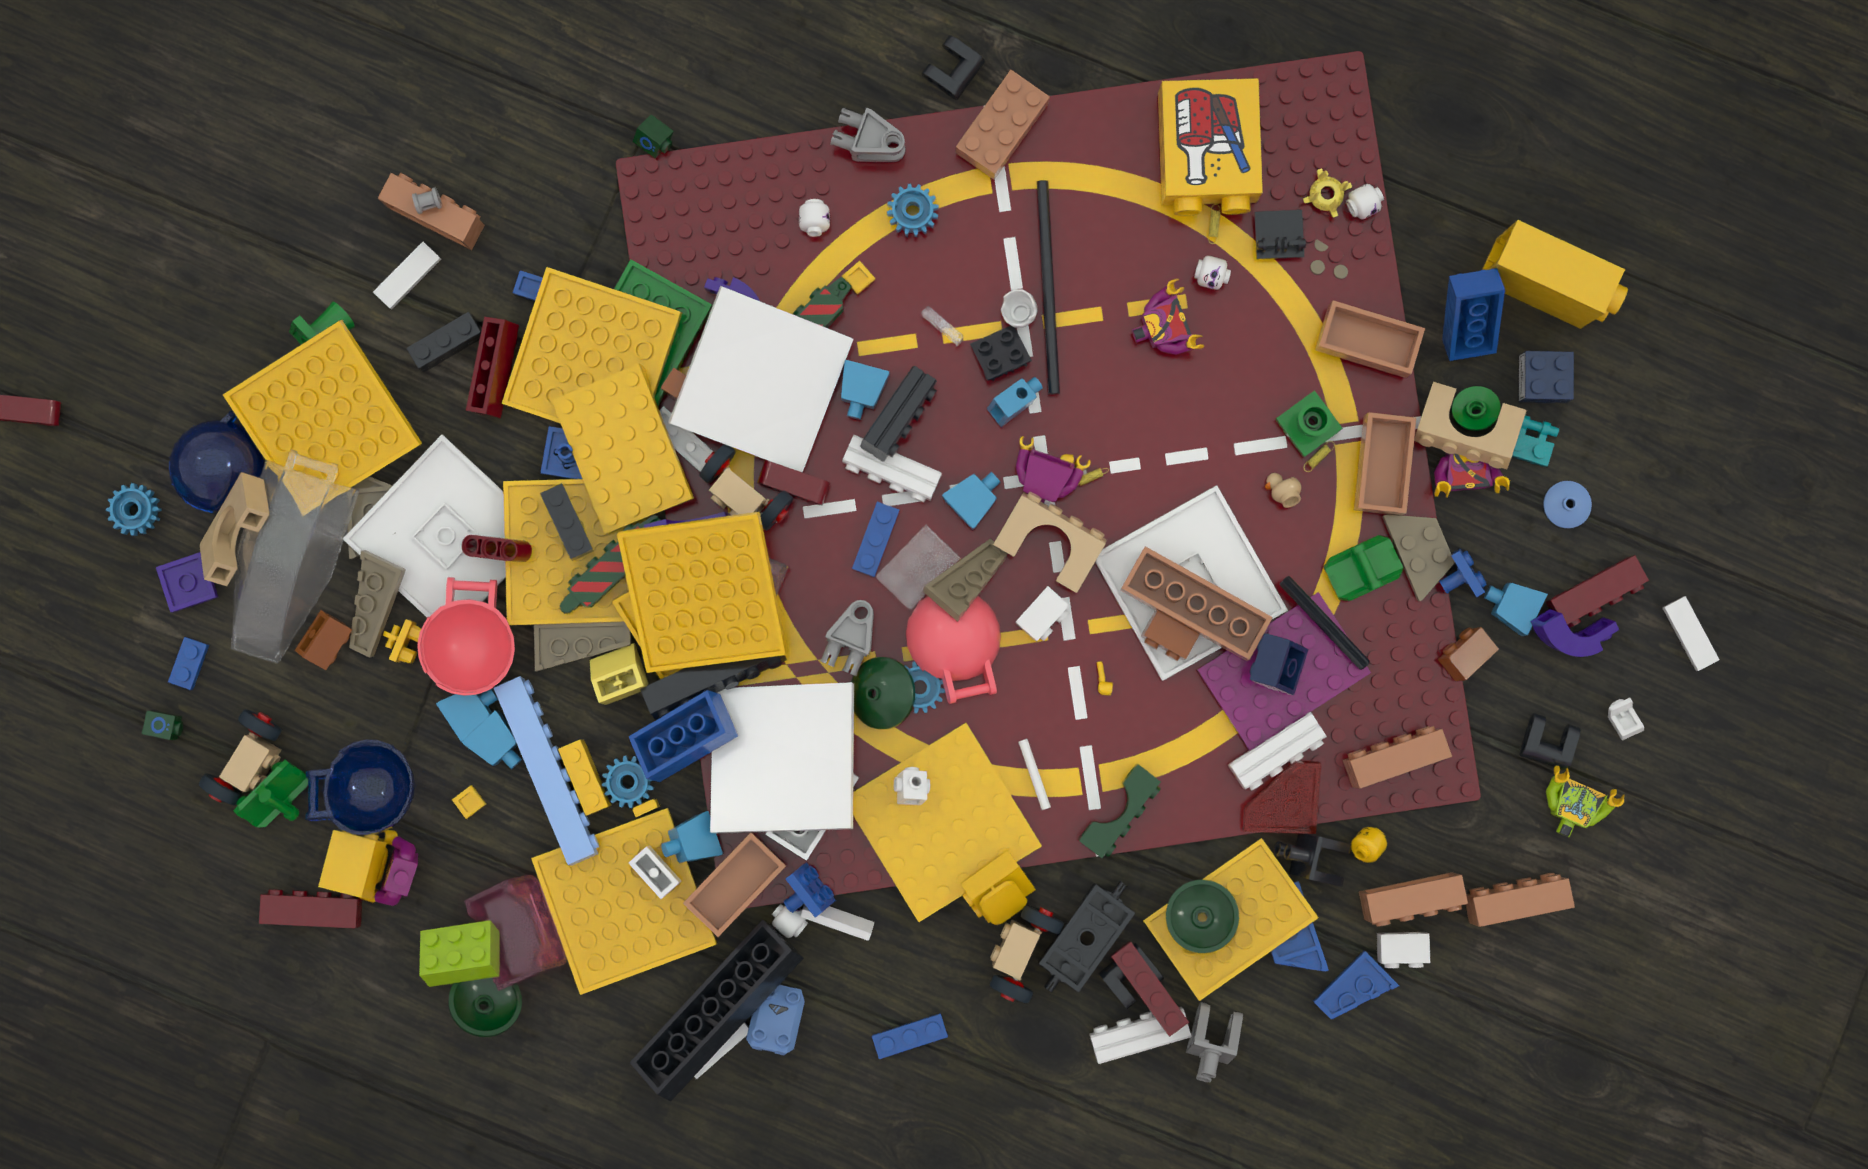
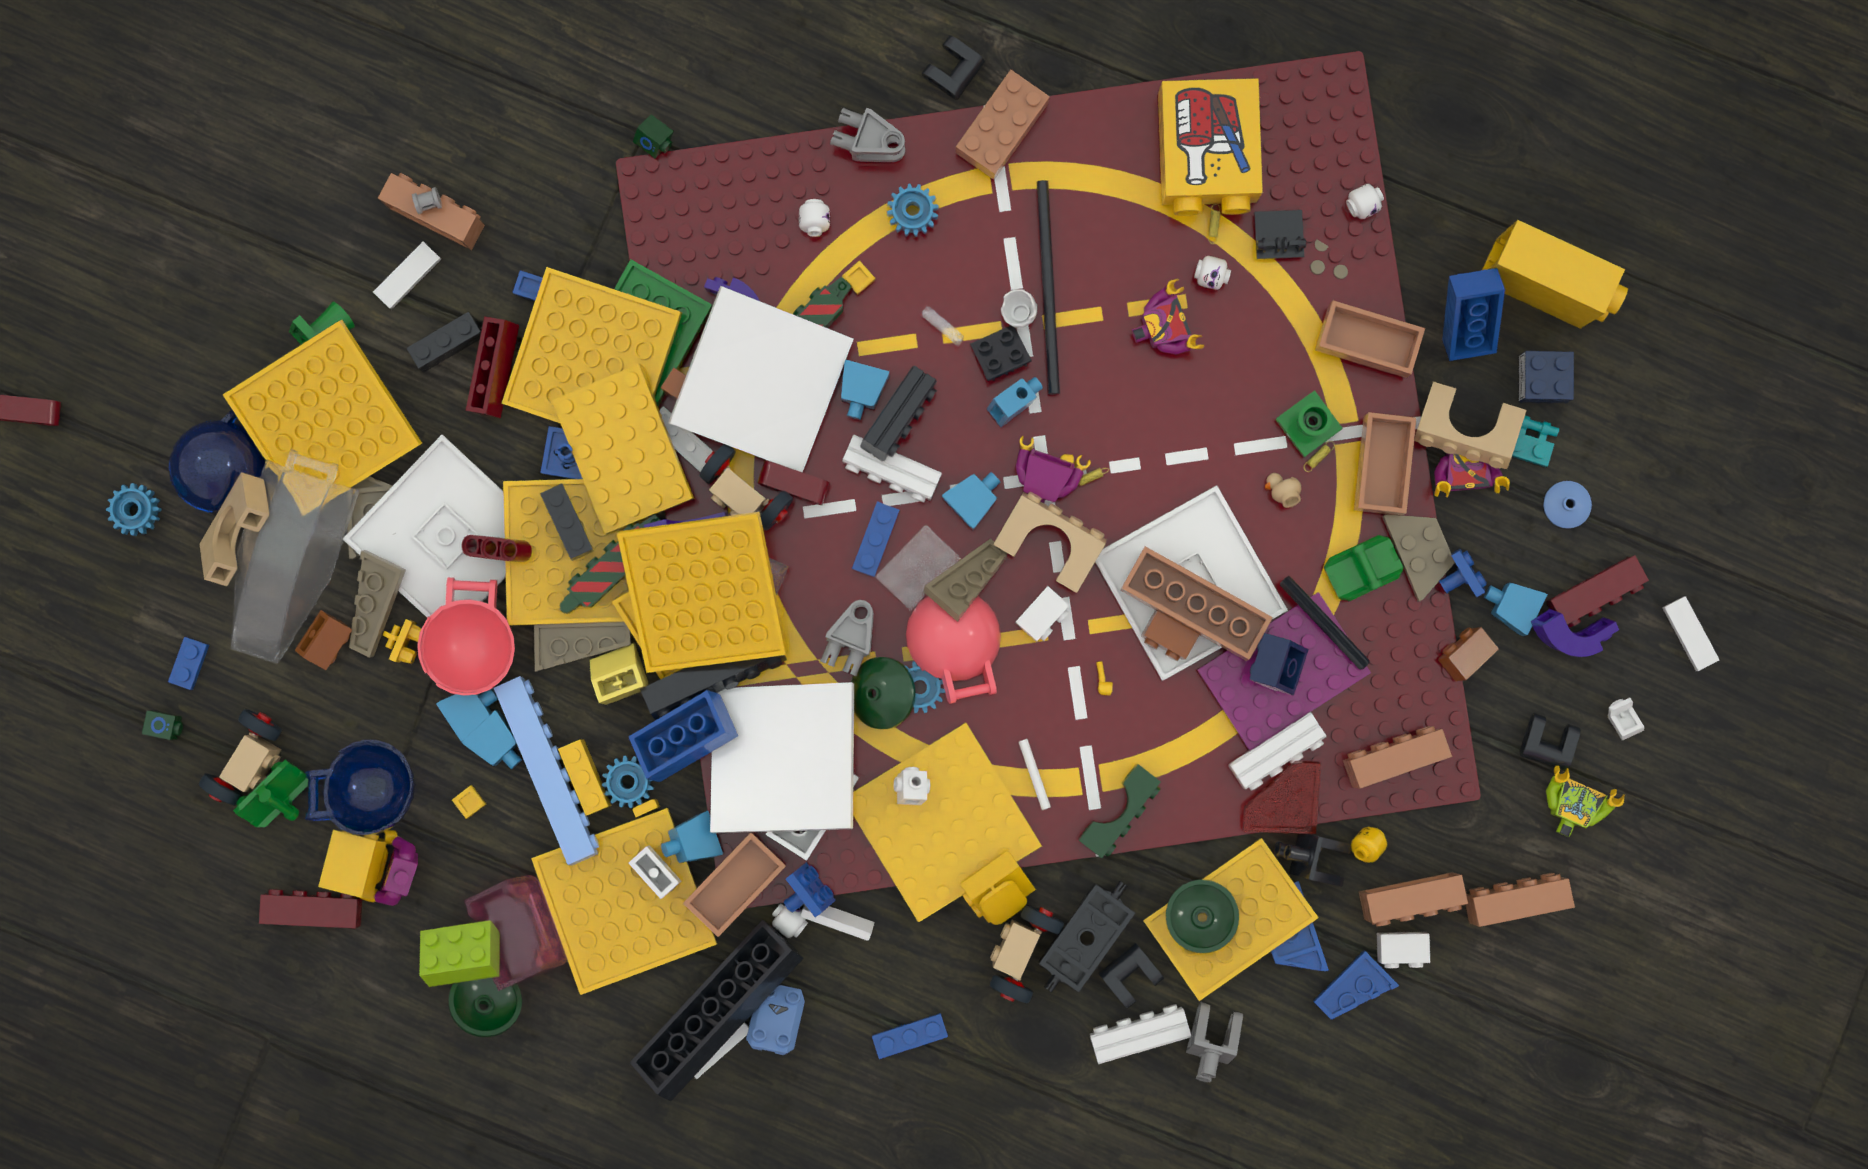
dark purple plate [156,552,219,613] -> none
dark red brick [1110,941,1189,1037] -> none
light yellow piece [1303,168,1352,218] -> none
green dish [1452,386,1501,431] -> none

